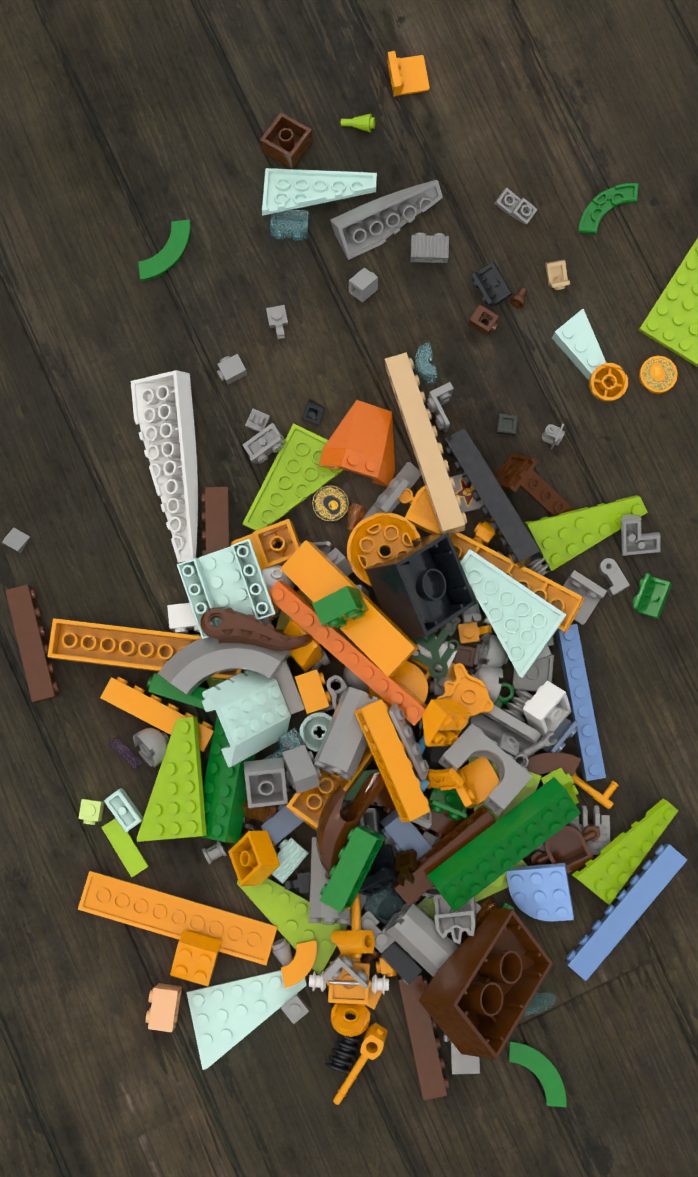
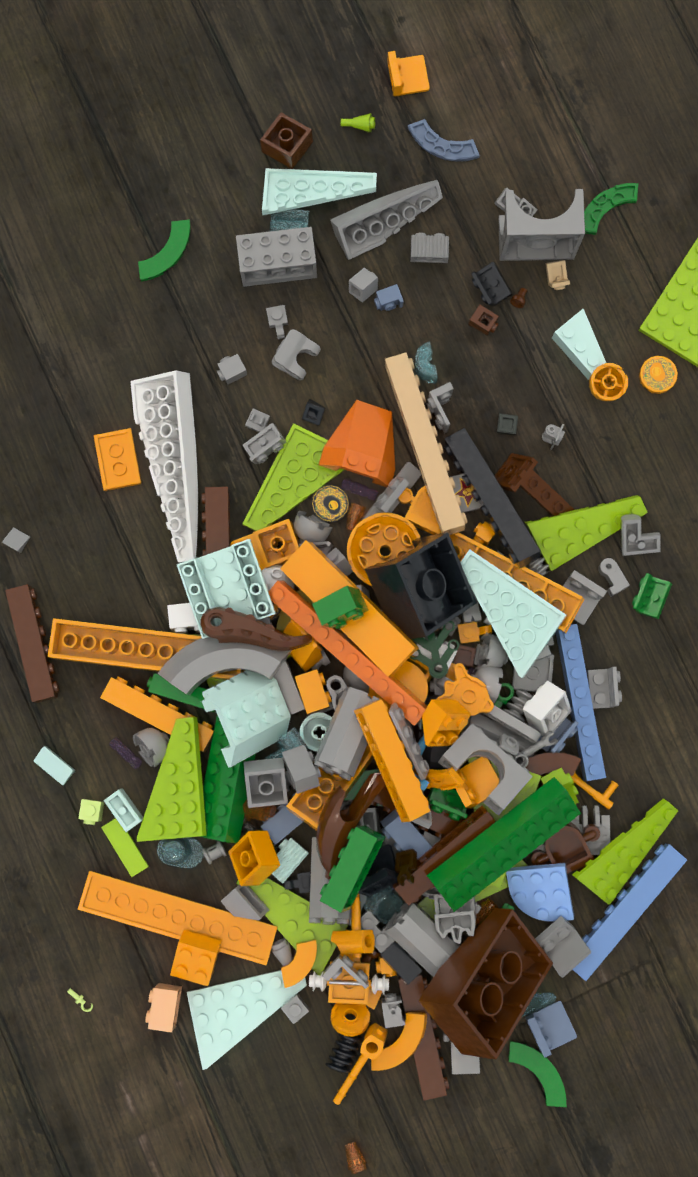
none -> light aqua slope [34,746,76,785]
none -> yellowish green hand [67,988,93,1012]
none -> light orange tile [94,428,142,491]
none -> clear light blue piece [157,837,203,868]
none -> light grey slope [221,884,269,921]
none -> light grey brick [236,227,317,287]
none -> light grey piece [272,329,321,380]
none -> light grey cylinder [293,511,333,543]
none -> clear purple axle [341,478,378,501]
none -> clear orange cone [345,1141,367,1174]
none -> light orange tile [371,1012,427,1071]
none -> sand blue brick [374,284,404,311]
none -> light grey hinge [381,993,405,1028]
none -> sand blue tile [408,119,480,161]
none -> light grey piece [498,189,585,261]
none -> sand blue bracket [525,1001,577,1058]
none -> light grey bracket [535,916,591,978]
none -> light grey bracket [587,667,622,709]

